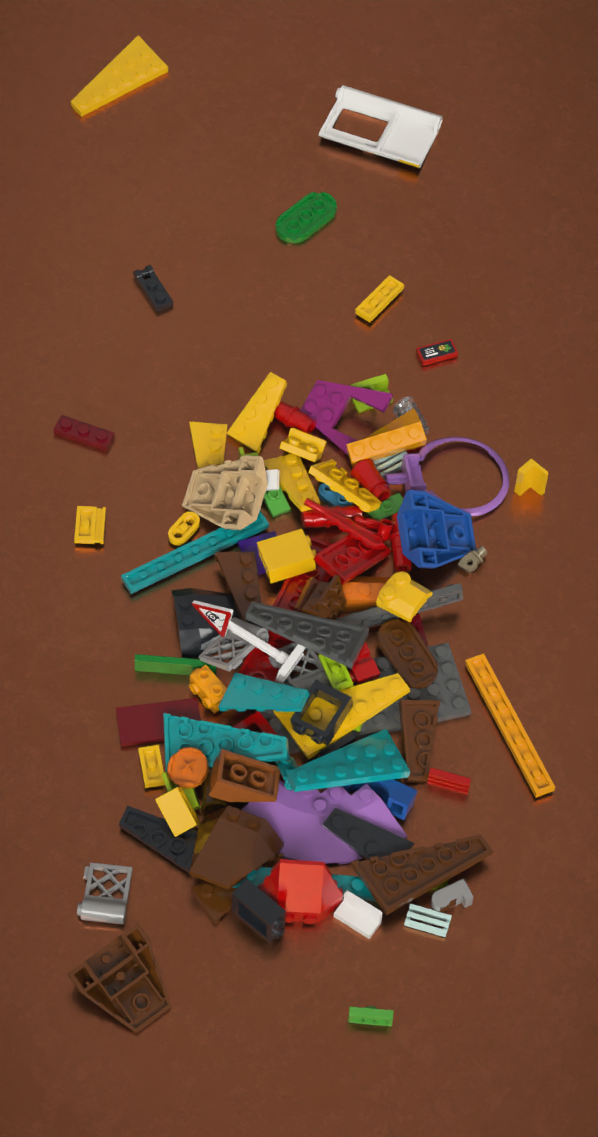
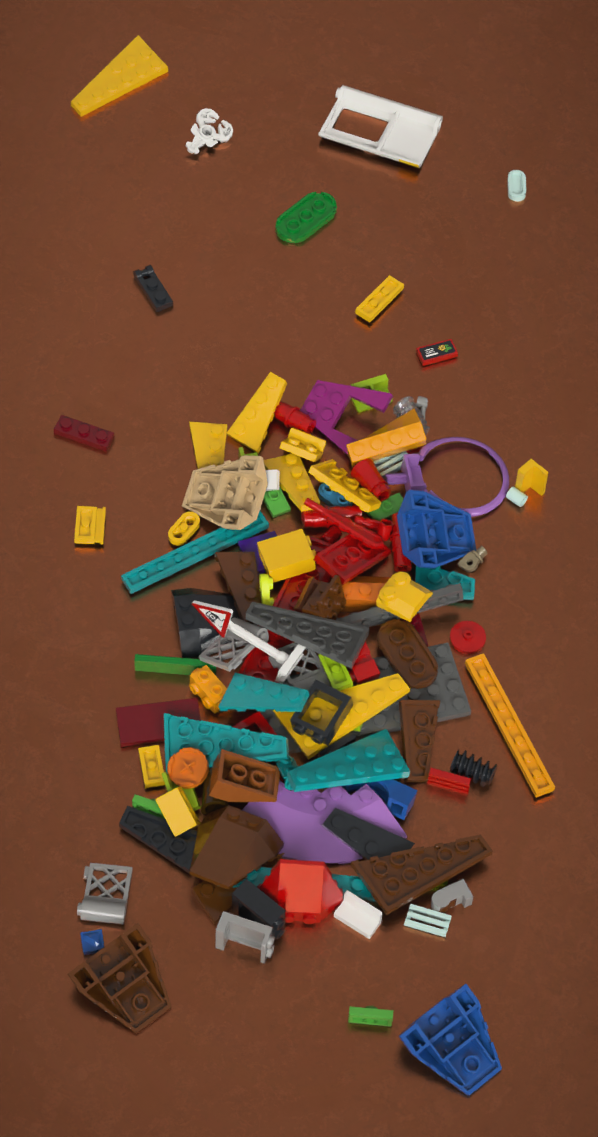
none -> blue tile [80,929,105,955]
none -> bright green plate [132,794,166,820]
none -> white animal [185,108,233,154]
none -> light grey panel [215,911,275,964]
none -> neon yellow plate [259,573,274,606]
none -> red hinge [320,526,342,544]
none -> blue wedge [399,984,502,1096]
none -> teal wing [415,566,475,600]
none -> light grey hand [416,396,428,423]
none -> red piece [450,621,486,654]
none -> black piece [450,749,497,787]
none -> light aqua hinge [506,486,528,507]
none -> light aqua tile [507,170,526,202]

